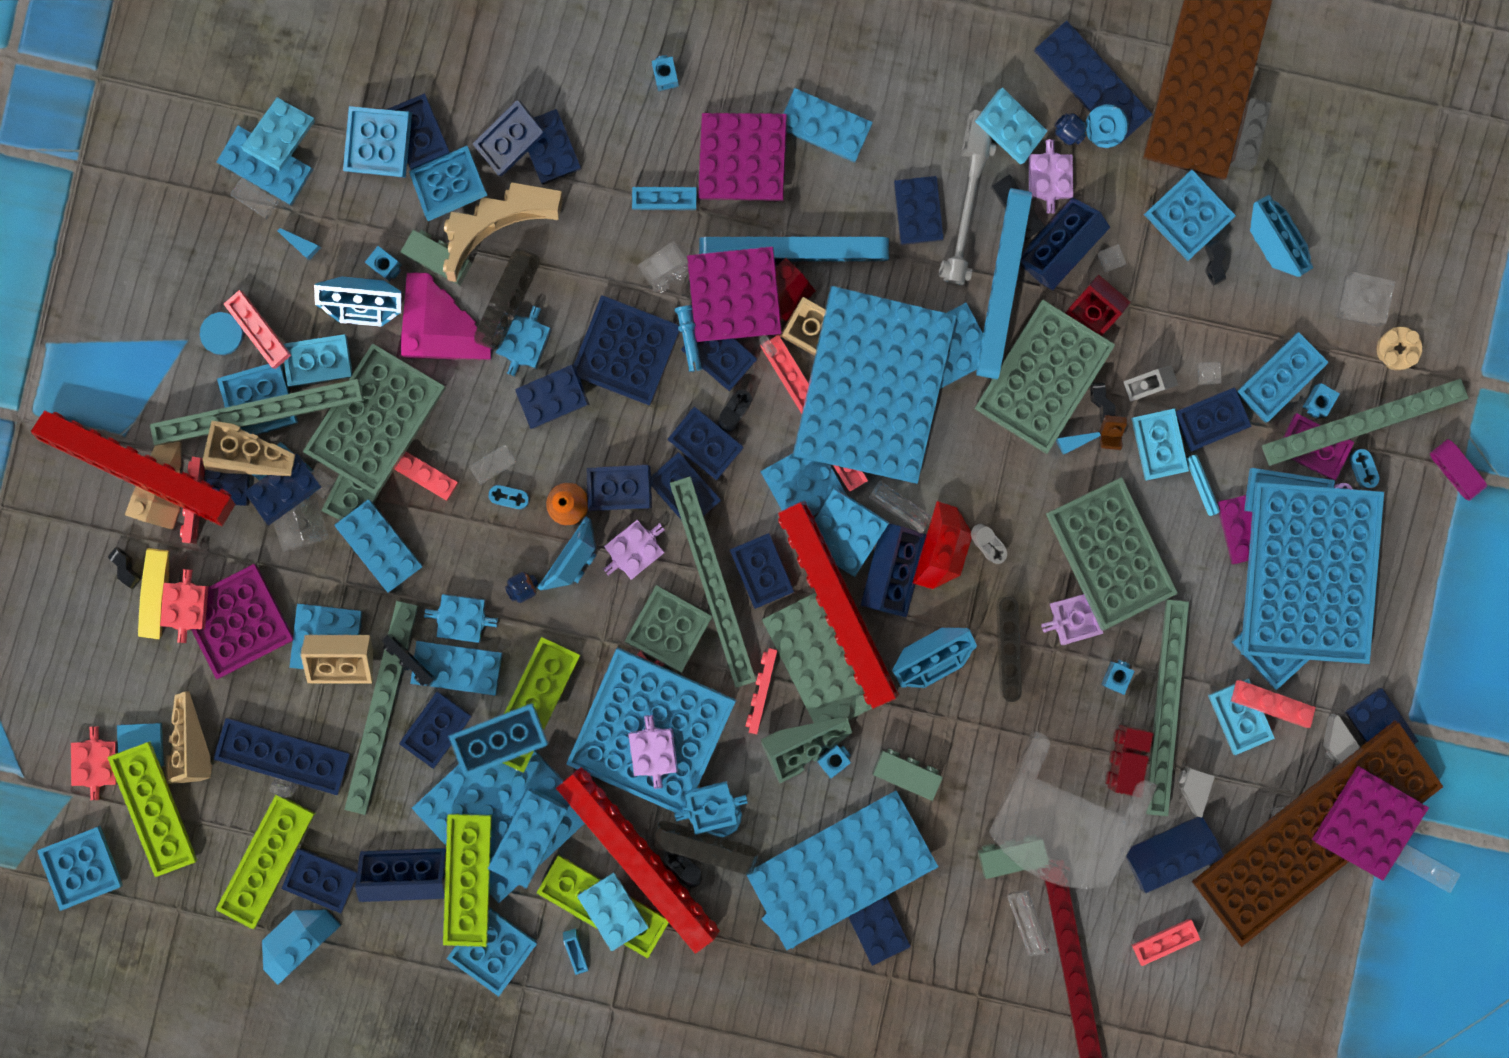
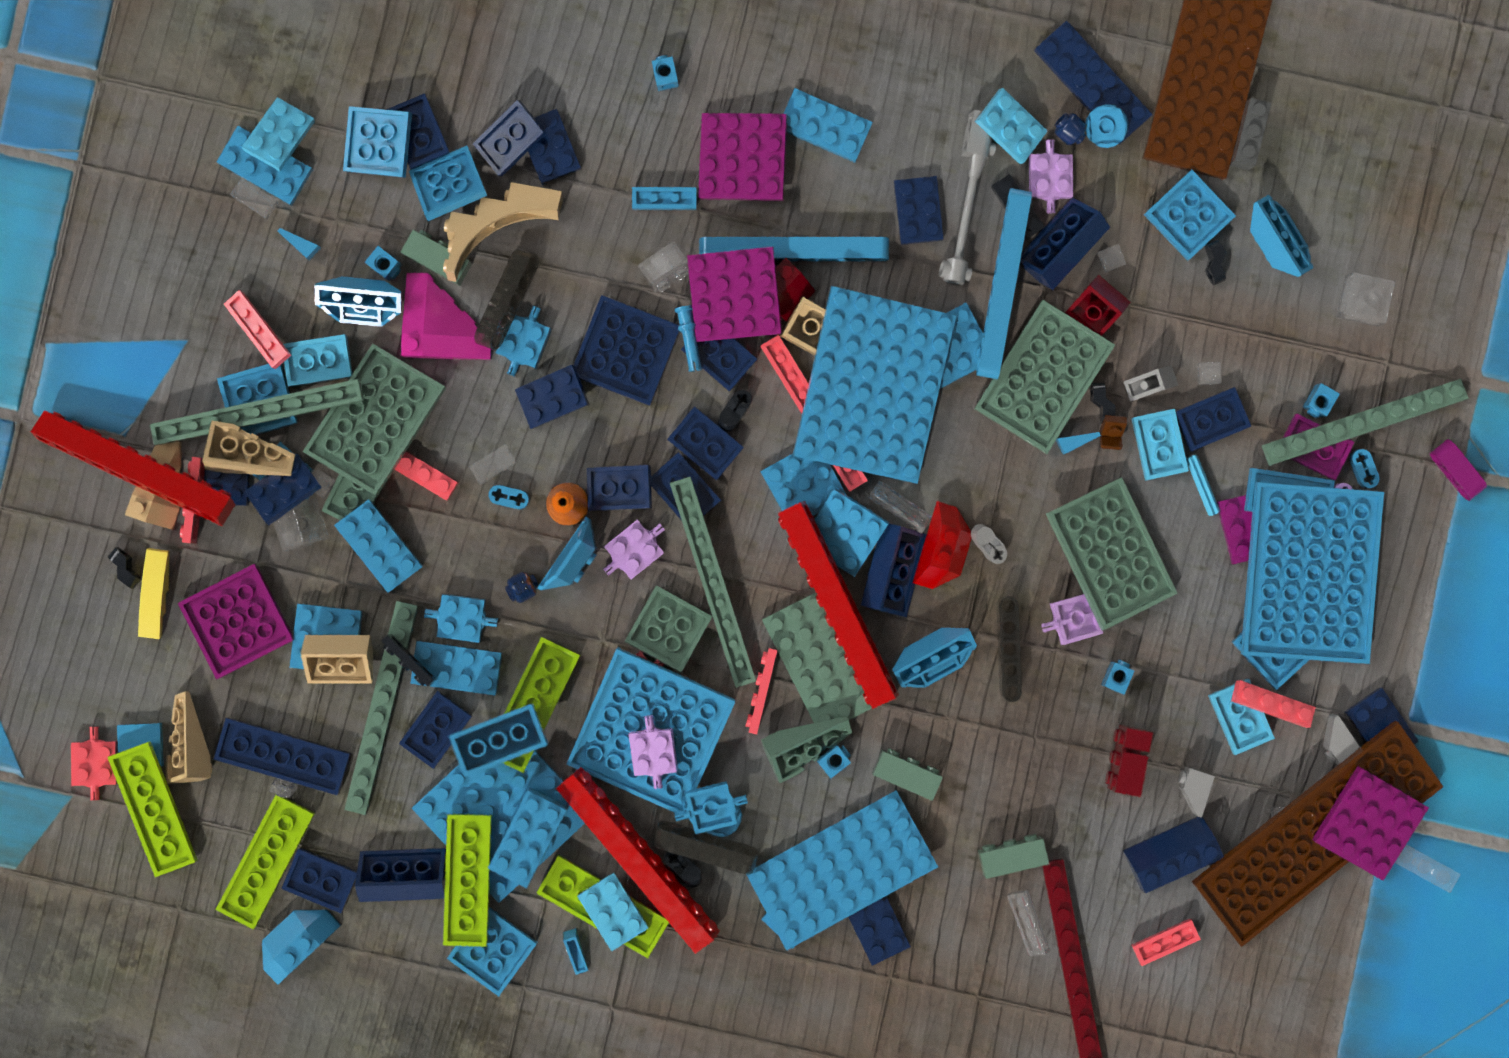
dark azure plate [37,826,123,911] -> none
coral plate [160,569,209,643] -> none
dark azure tile [200,312,244,355] -> none
dark blue plate [730,533,794,609] -> none
clear tile [759,334,778,358] -> none
clear windscreen [989,731,1157,889] -> none
sand green plate [1145,600,1189,816] -> none
dark azure plate [1237,332,1329,423] -> none
tan plate [1377,327,1422,370] -> none

